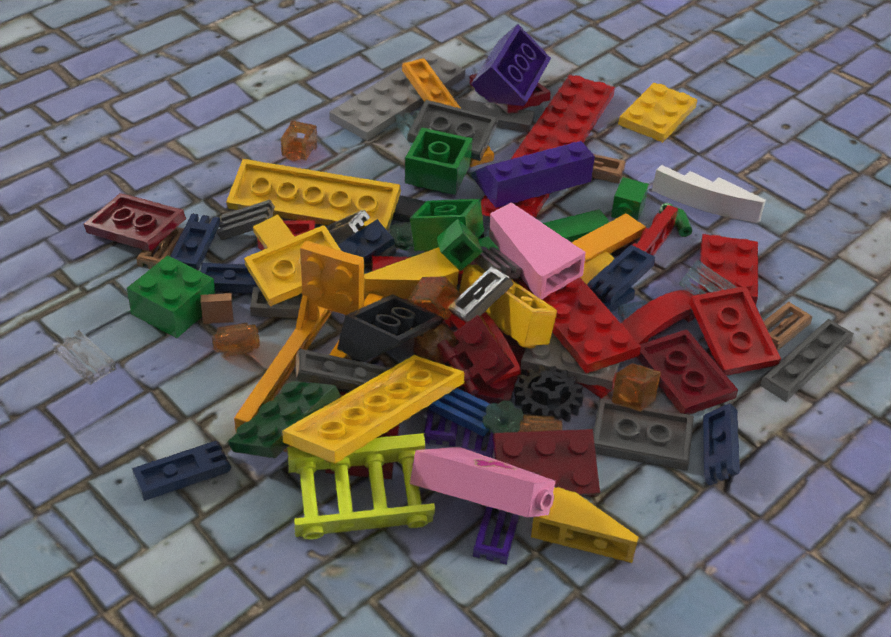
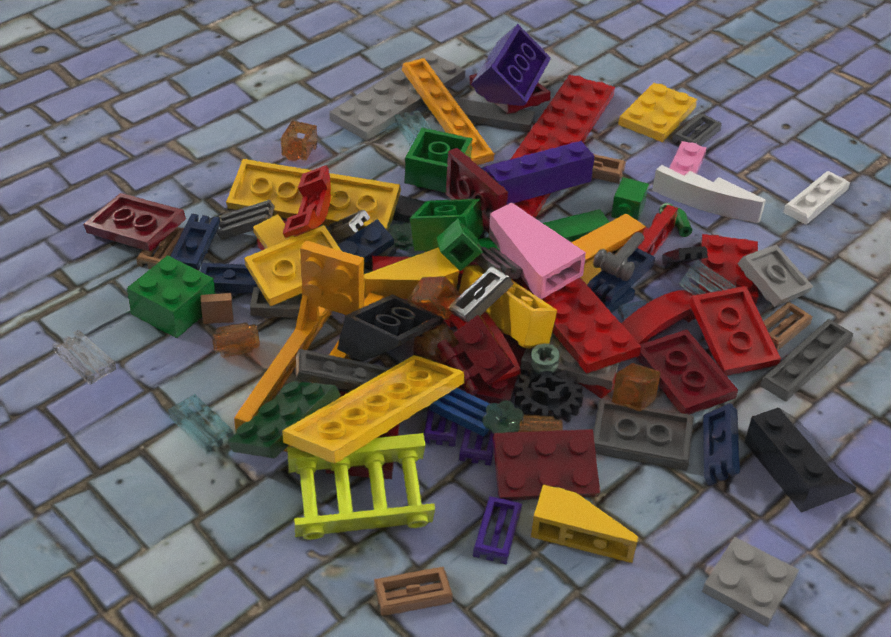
dark blue hinge [132,441,231,501] -> none
dark grey tile [407,100,498,161] -> none
bright pink slope [410,447,555,518] -> none
none -> clear light blue tile [168,394,234,454]
none -> red slope [282,165,331,238]
none -> medium nougat tile [374,566,453,616]
none -> dark red plate [446,148,508,234]
none -> sand green bush [531,344,559,374]
none -> dark grey piece [593,232,644,281]
none -> black tile [662,246,708,264]
none -> bright pink hinge [669,141,707,176]
none -> dark grey tile [672,113,722,146]
none -> light grey plate [702,537,799,627]
none -> light grey plate [737,245,814,307]
none -> black slope [744,407,857,513]
none -> white tile [783,171,850,225]

